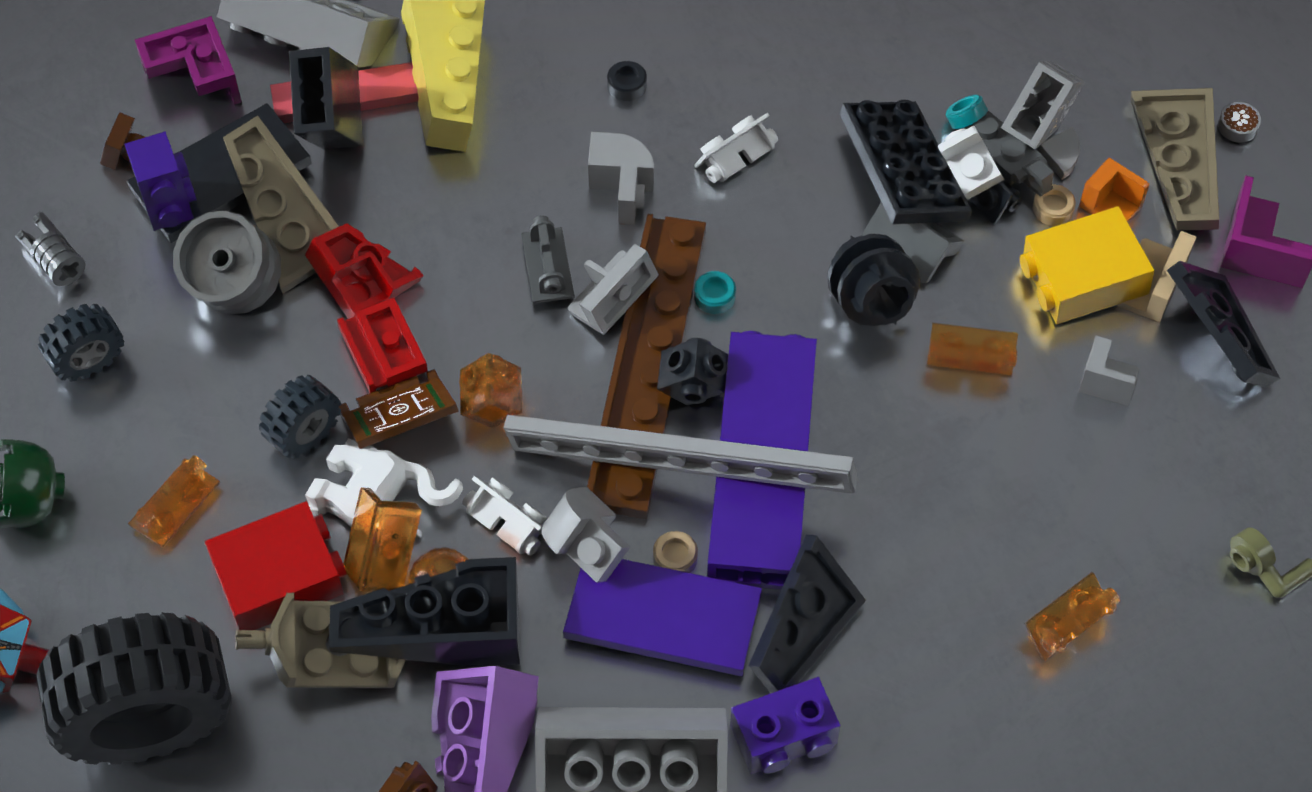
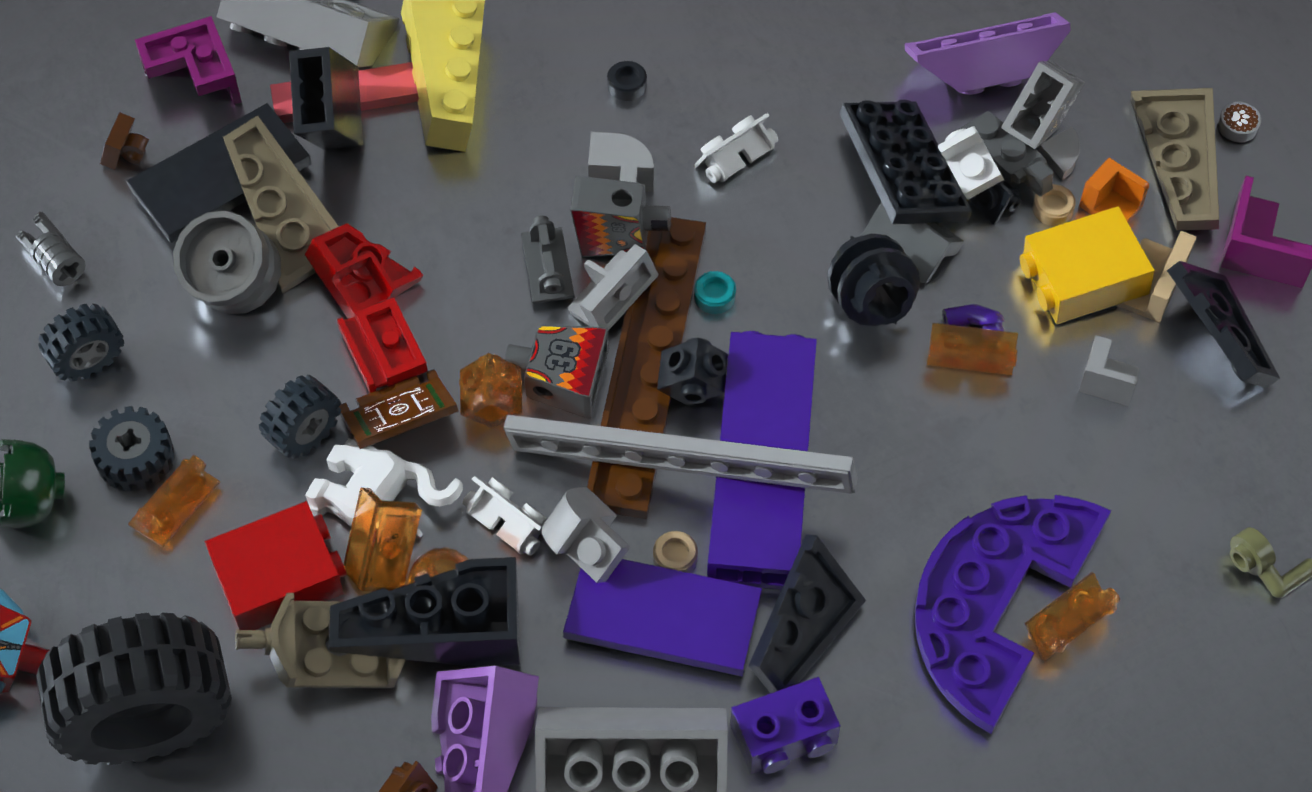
dark purple brick [124,131,197,231] -> none
teal tile [945,95,988,129] -> none
none -> black wheel [89,406,174,491]
none -> dark grey torso [504,325,609,419]
none -> dark grey torso [570,176,671,257]
none -> medium lavender wedge [905,12,1071,95]
none -> dark purple plate [915,495,1112,734]
none -> dark purple arm [942,304,1005,339]

